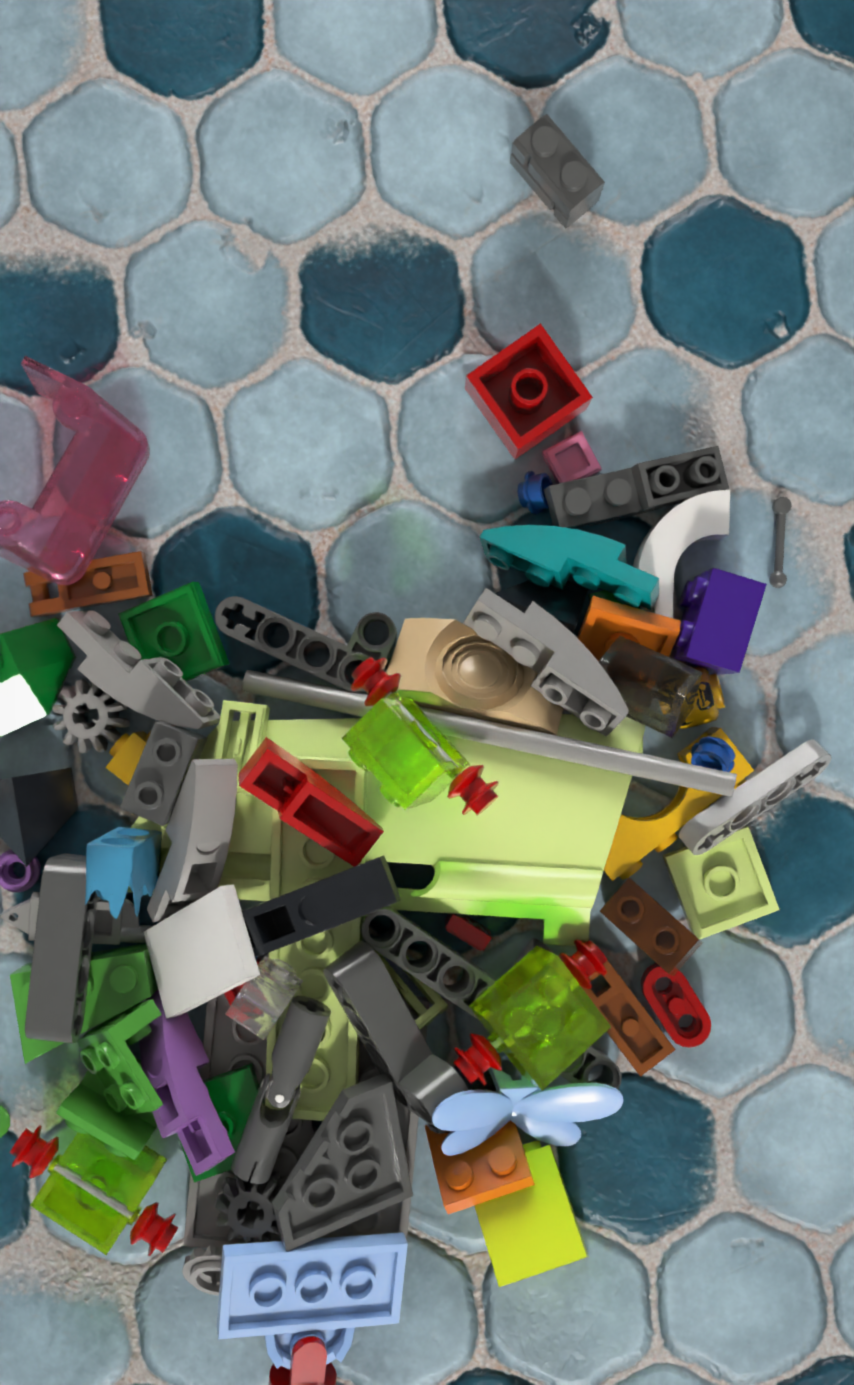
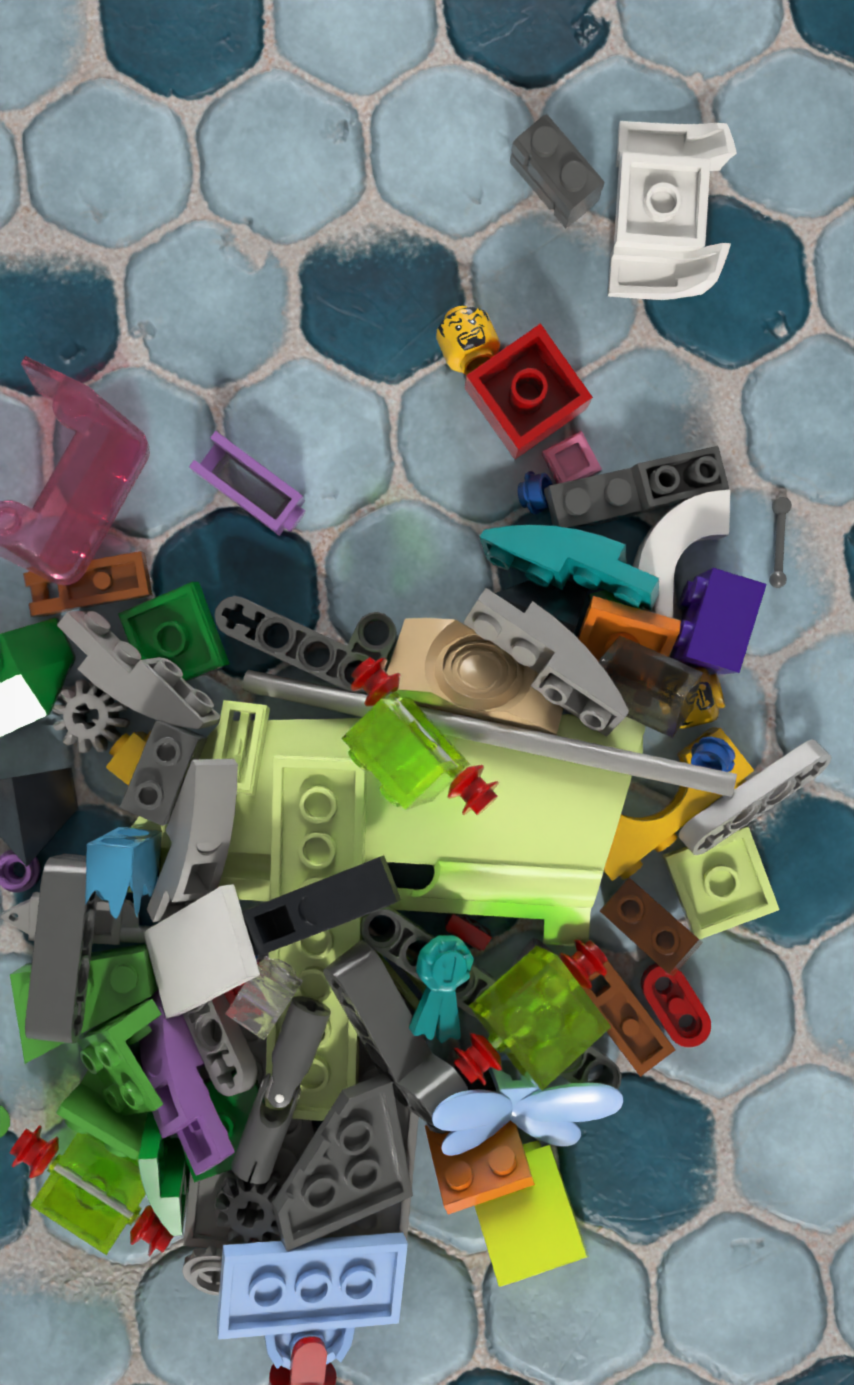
red slope [239,737,384,867] -> none
none -> green slope [138,1111,190,1236]
none -> light grey beam [183,993,258,1096]
none -> medium lavender window [189,431,306,536]
none -> teal piece [409,935,474,1043]
none -> yellow head [436,306,501,375]
none -> white piece [608,121,737,300]

